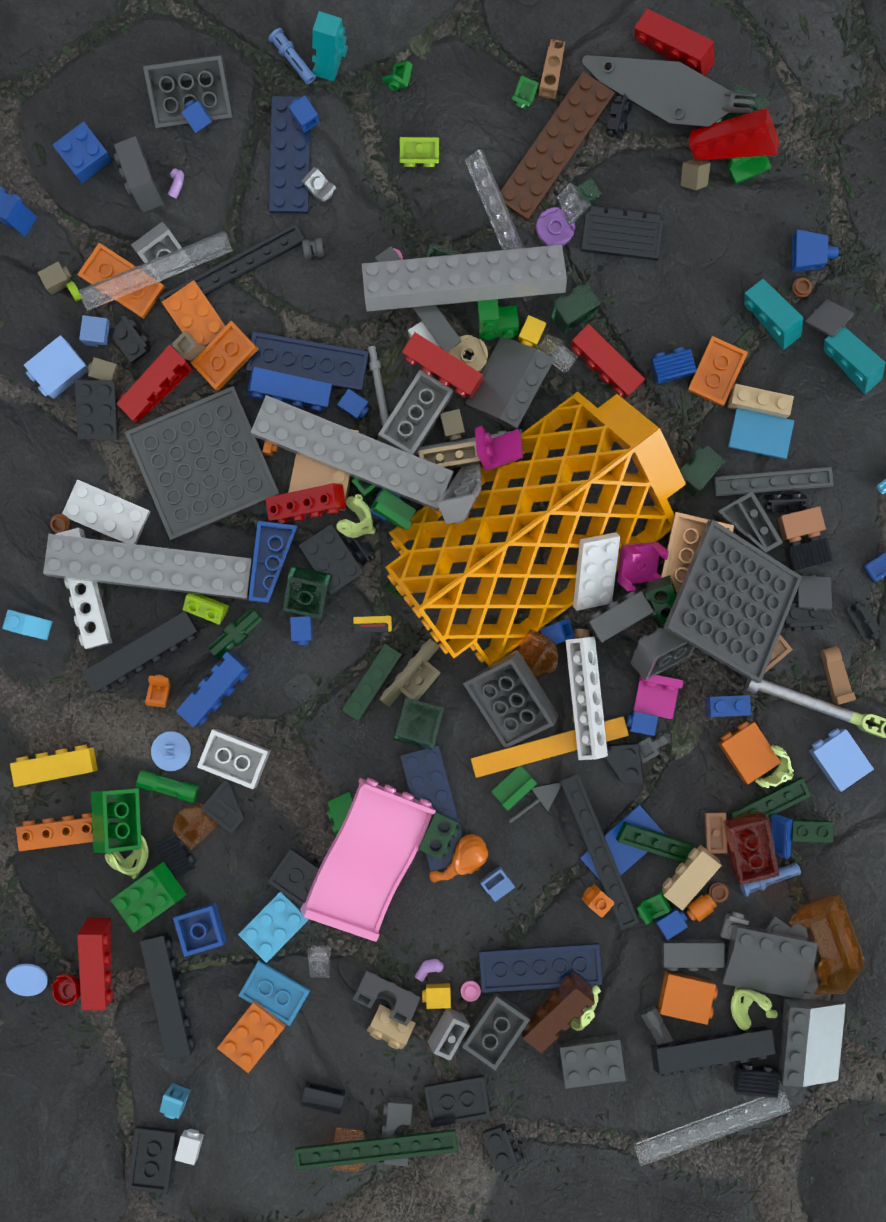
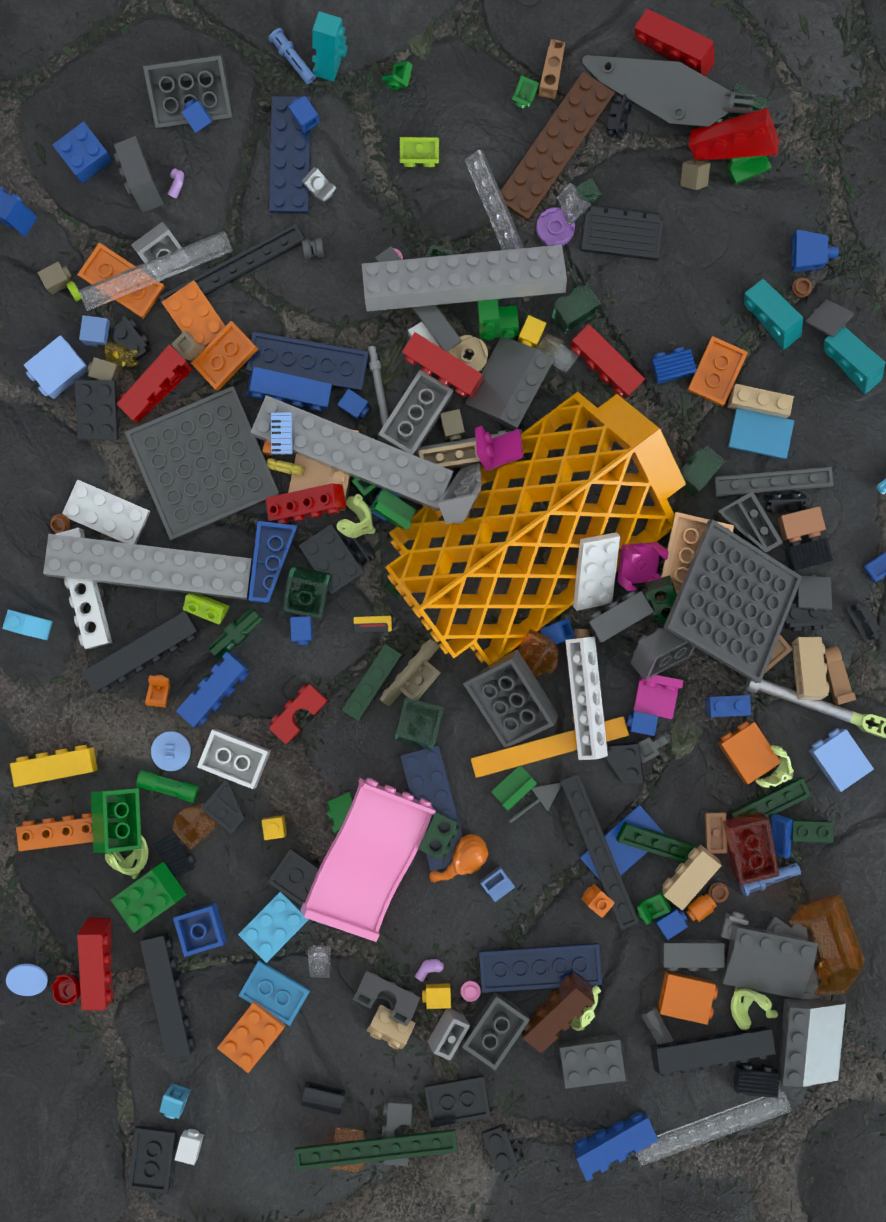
none -> clear yellow plate [105,342,139,367]
none -> yellow brick [262,815,287,840]
none -> light yellow axle [267,458,304,476]
none -> red arch [269,684,329,744]
none -> light blue tile [271,412,292,454]
none -> blue wedge [573,1112,658,1181]
none -> tan brick [792,637,829,700]

